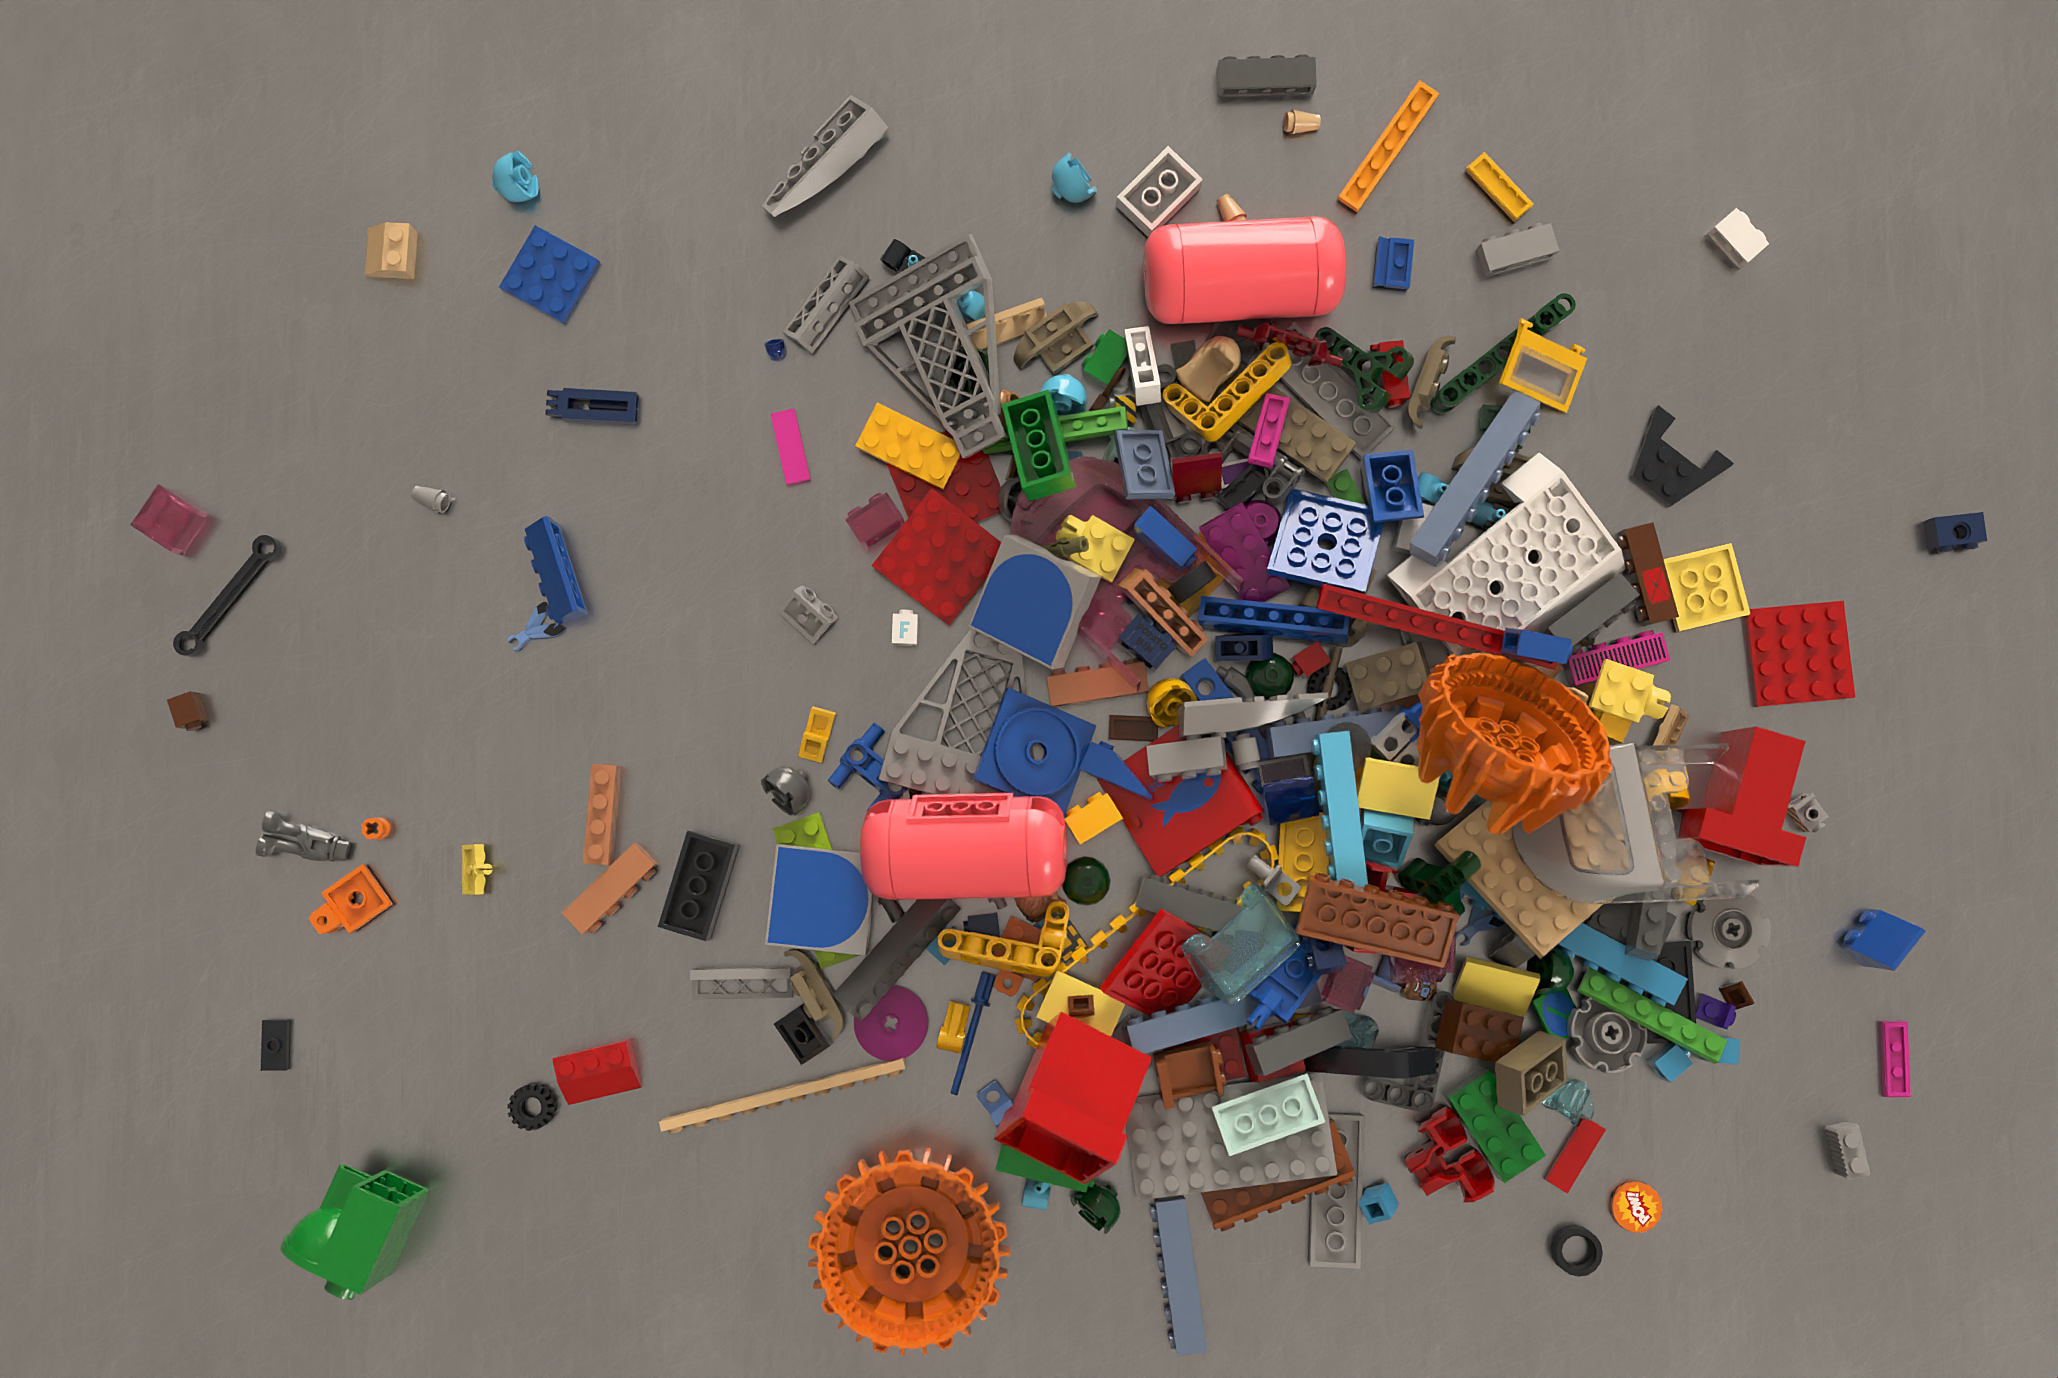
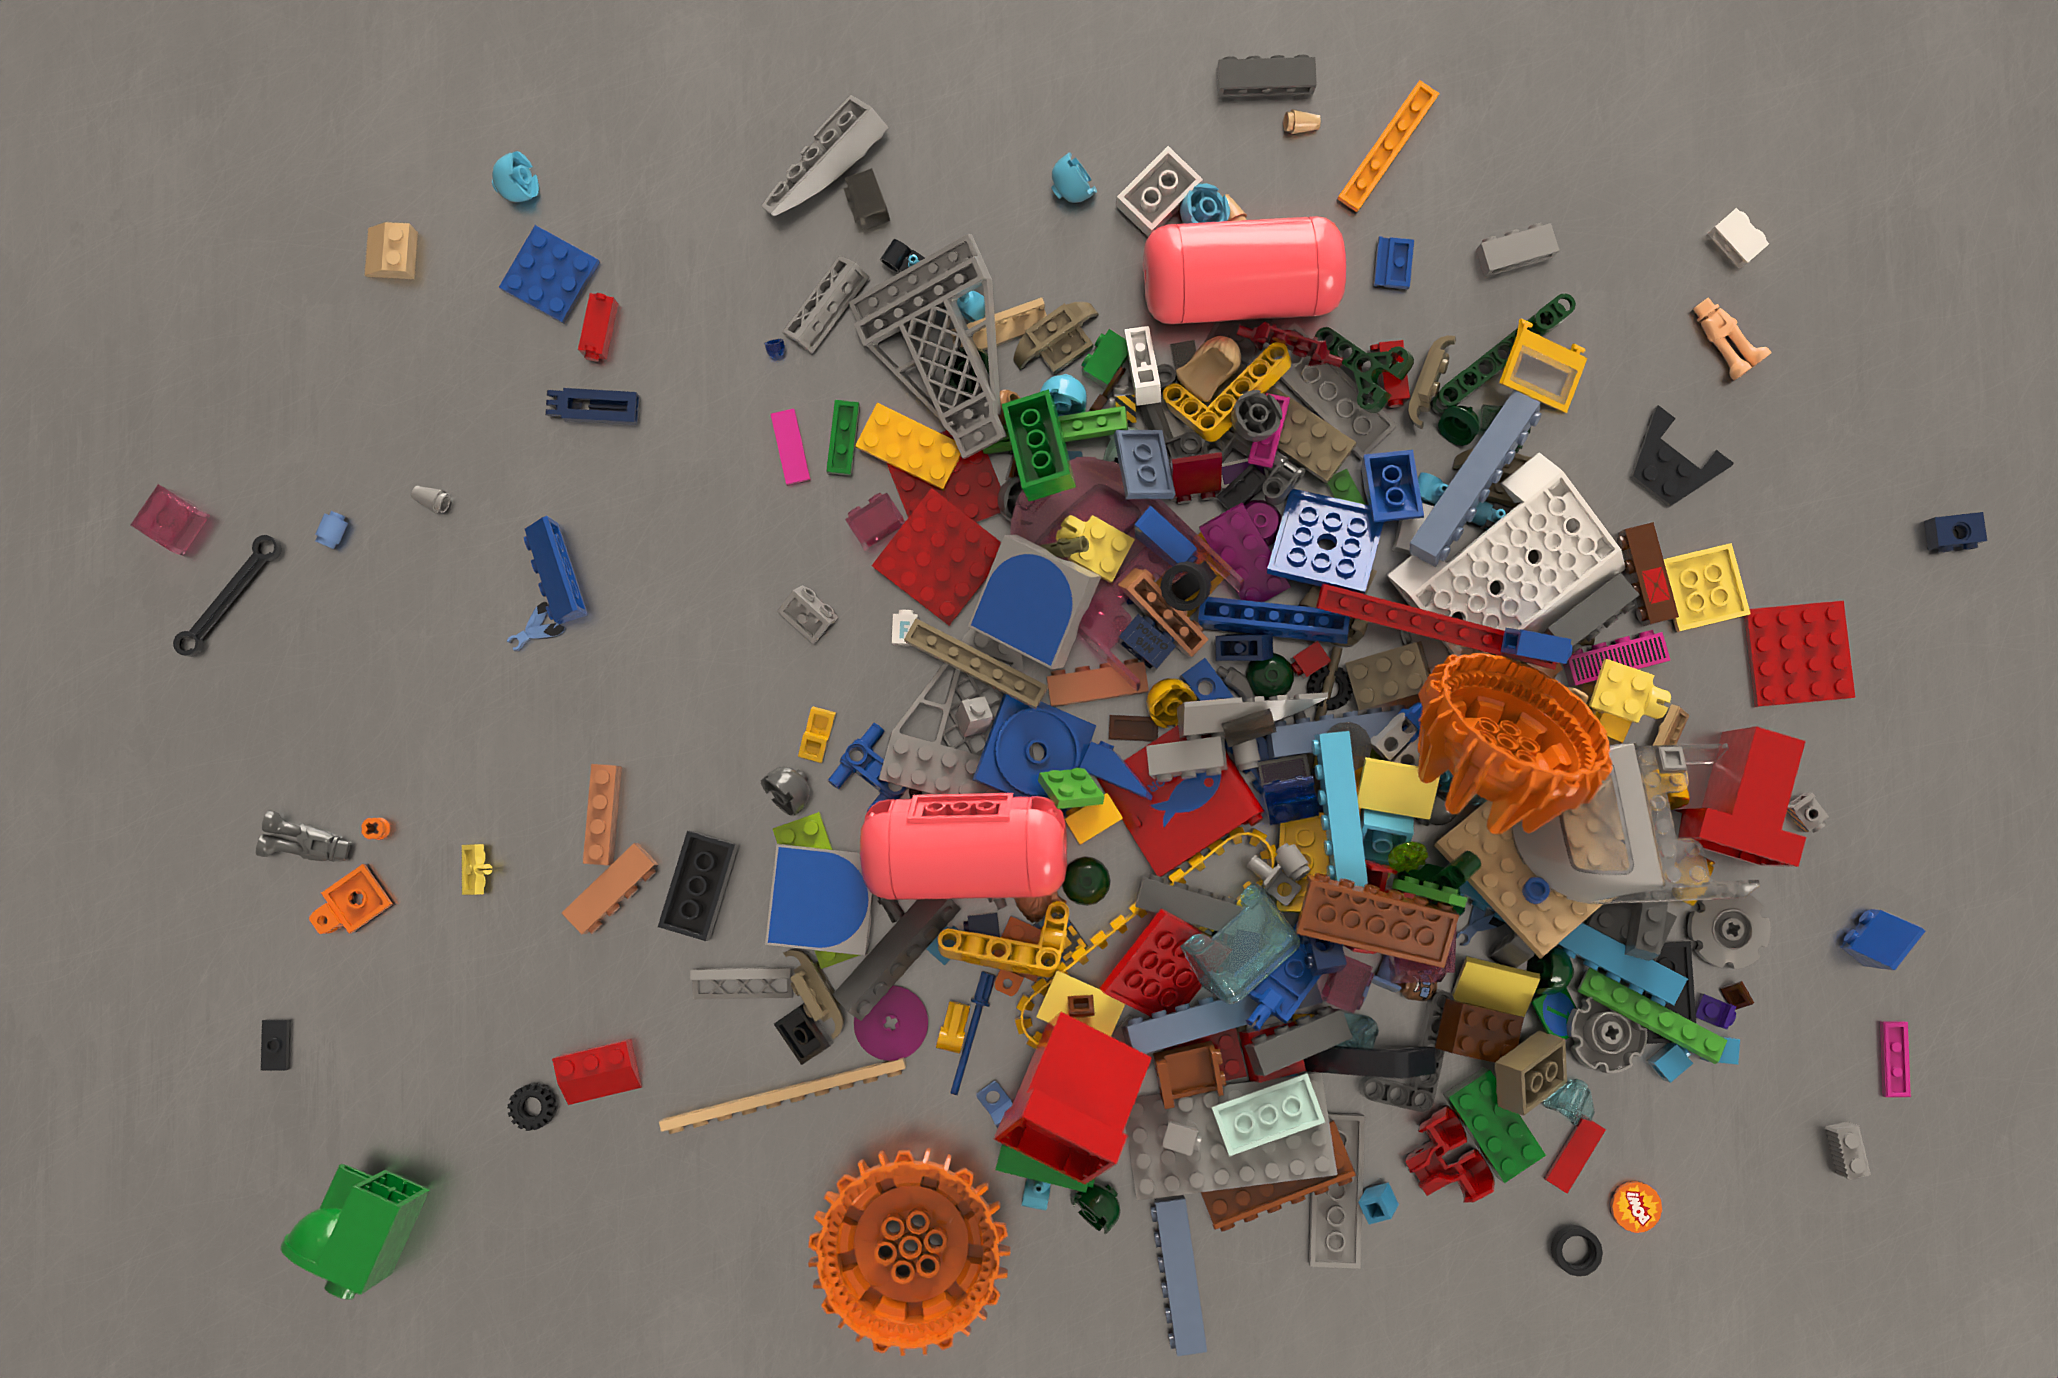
reddish brown brick [167,691,209,731] -> none
yellow plate [1465,152,1534,222] -> none
none -> medium blue brick [315,511,348,549]
none -> red brick [578,293,618,362]
none -> green plate [826,400,860,476]
none -> clear smoke brick [843,168,890,230]
none -> dark tan plate [904,618,1048,709]
none -> light grey brick [955,696,993,737]
none -> bright green plate [1038,768,1105,809]
none -> black tyre [1160,561,1211,611]
none -> light grey brick [1162,1121,1202,1156]
none -> medium azure cylinder [1180,183,1230,224]
none -> clear smoke tile [1222,708,1277,747]
none -> dark grey cylinder [1231,390,1282,442]
none -> light grey brick [1274,843,1311,882]
none -> clear neon green gear [1388,842,1429,873]
none -> bright green plate [1392,876,1467,908]
none -> dark green piece [1438,405,1480,446]
none -> blue tile [1522,877,1550,904]
none -> light grey tile [1655,747,1687,774]
none -> light nougat piece [1693,297,1772,381]

